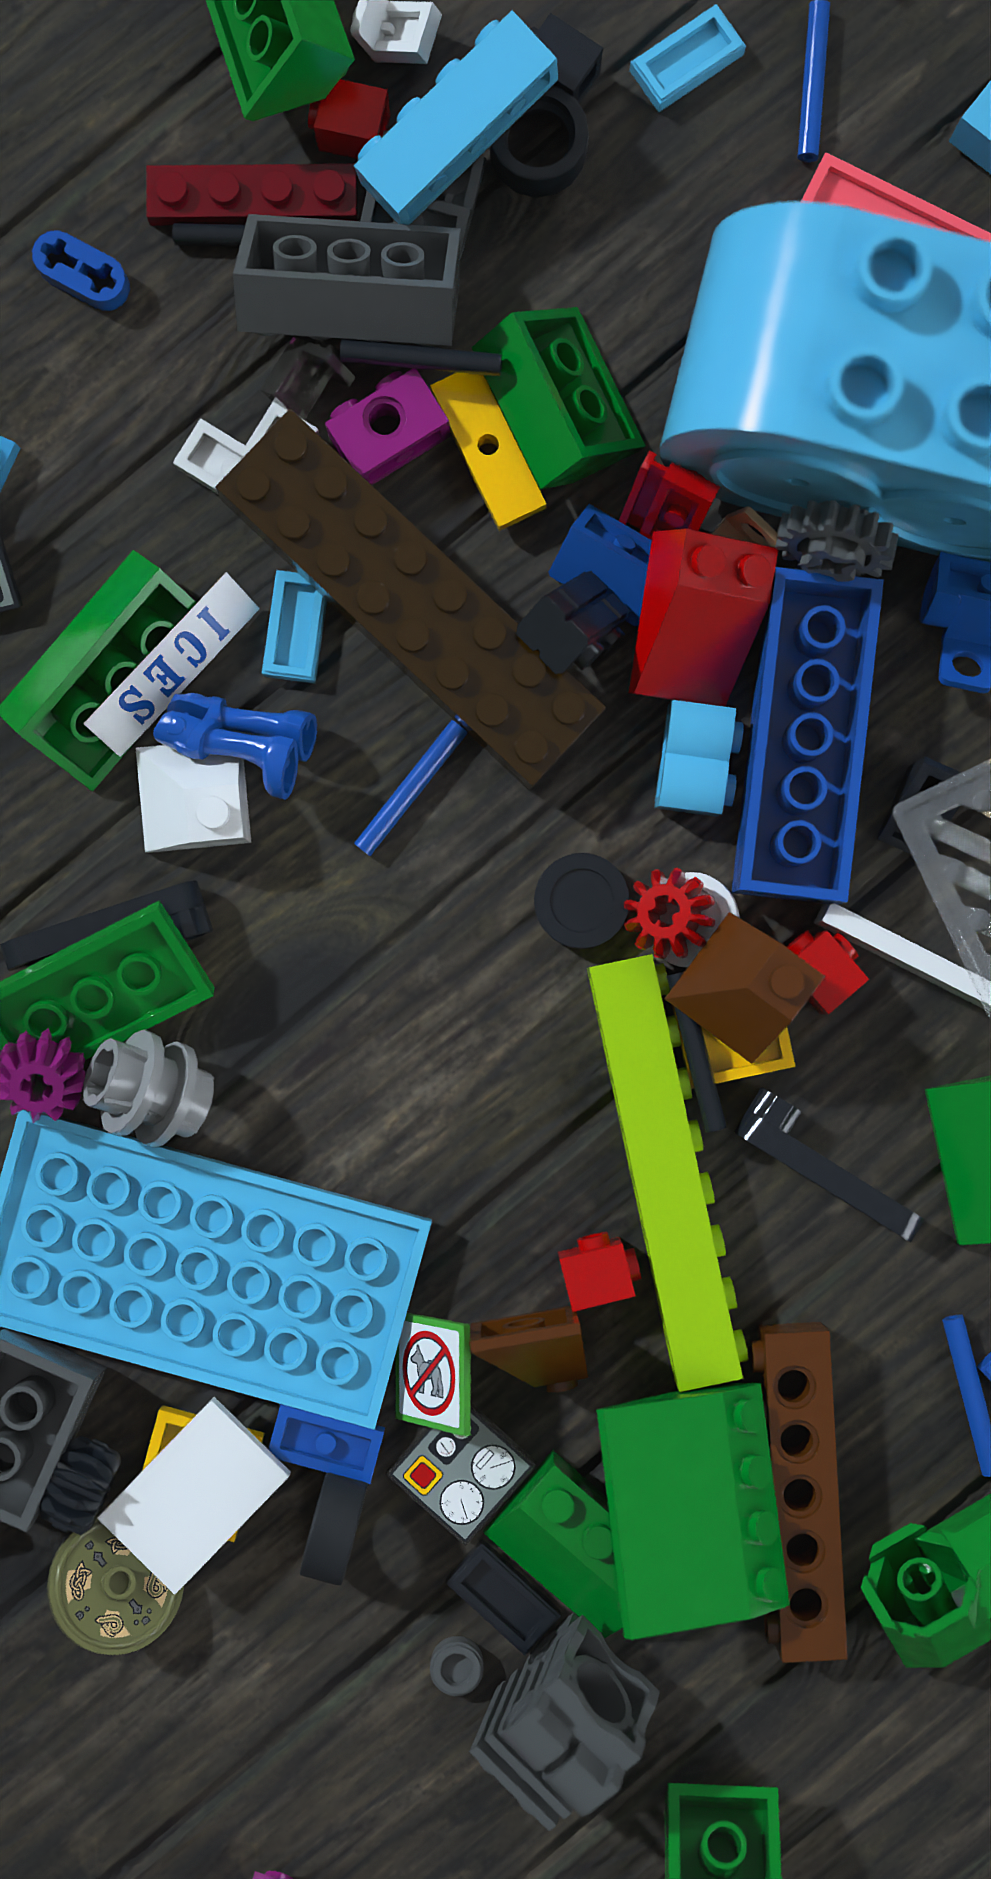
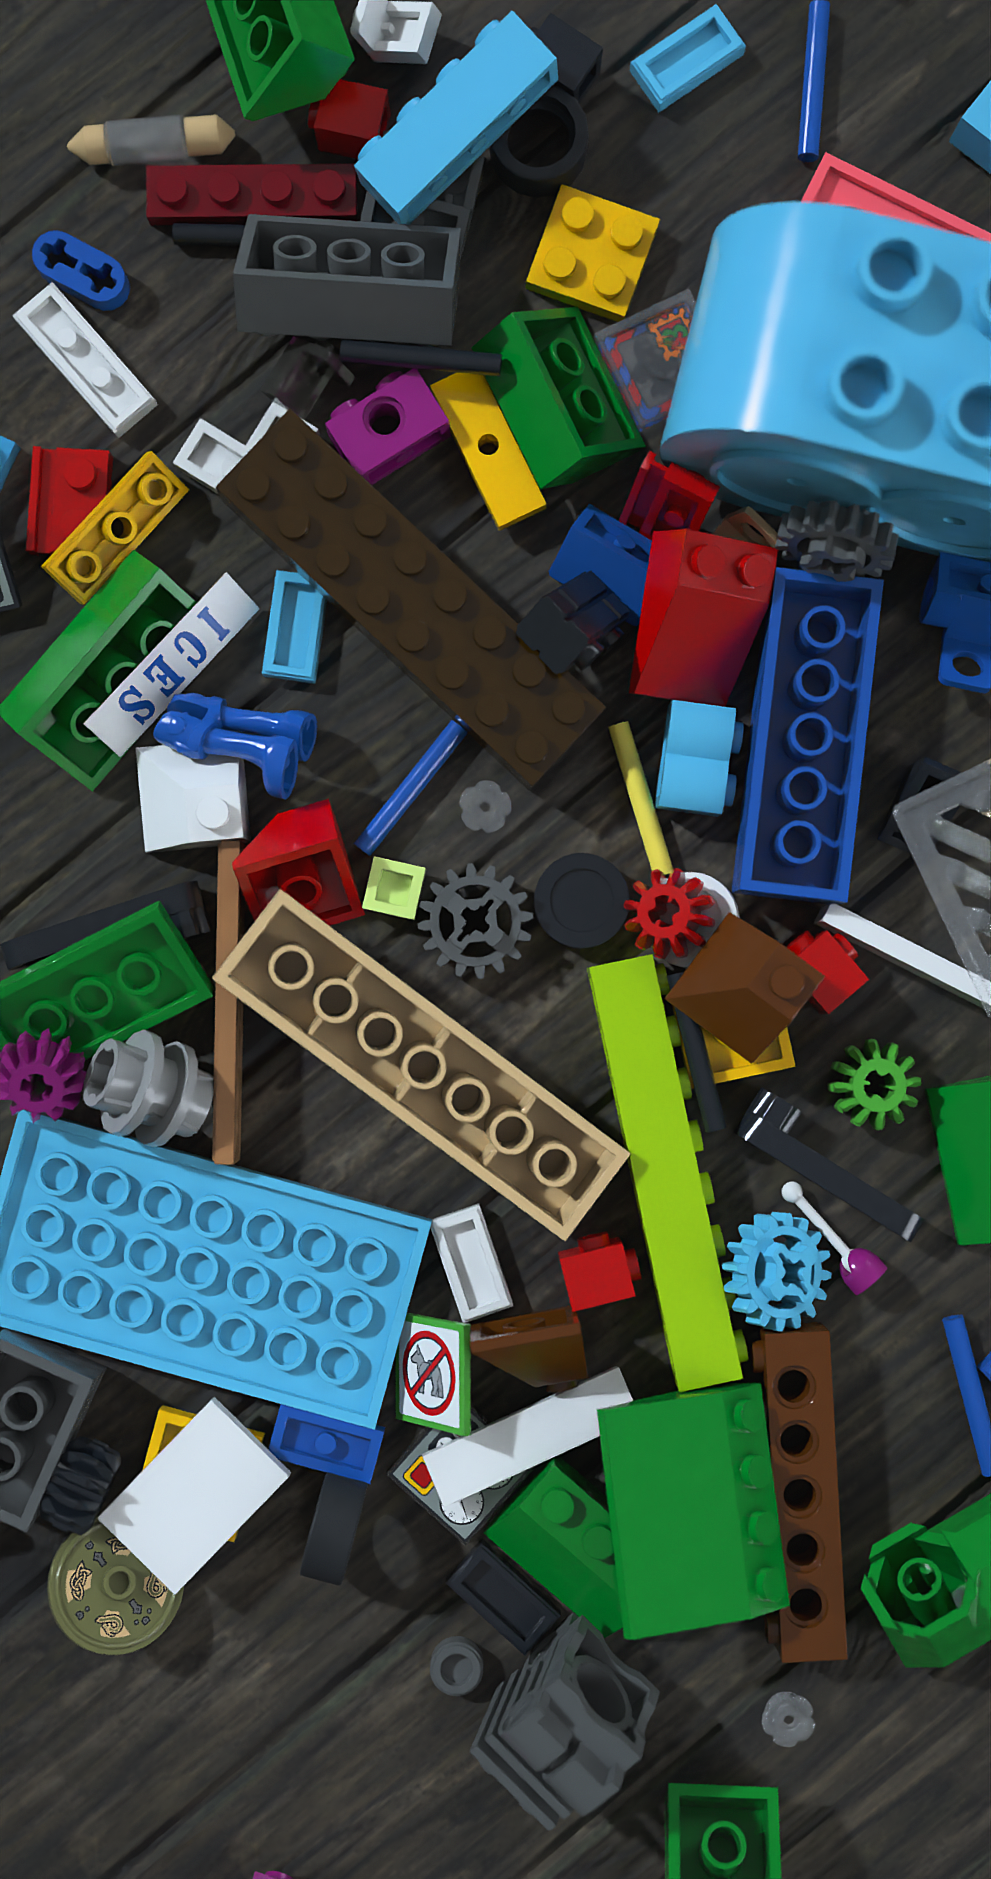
none -> white tile [13,282,158,439]
none -> red plate [26,446,113,556]
none -> yellow tile [41,451,189,605]
none -> piece [67,114,235,166]
none -> medium nougat tile [212,840,246,1165]
none -> tan brick [212,889,630,1241]
none -> red slope [232,798,365,926]
none -> yellowish green plate [362,856,426,921]
none -> dark grey gear [418,863,533,979]
none -> white tile [421,1366,633,1507]
none -> white tile [430,1203,513,1323]
none -> clear plate [459,781,511,833]
none -> yellow plate [526,184,660,324]
none -> clear tile [594,288,696,432]
none -> light yellow bar [608,721,673,875]
none -> medium azure gear [722,1212,832,1332]
none -> clear plate [762,1692,815,1747]
none -> hinge [782,1181,888,1295]
none -> bright green gear [828,1039,921,1130]

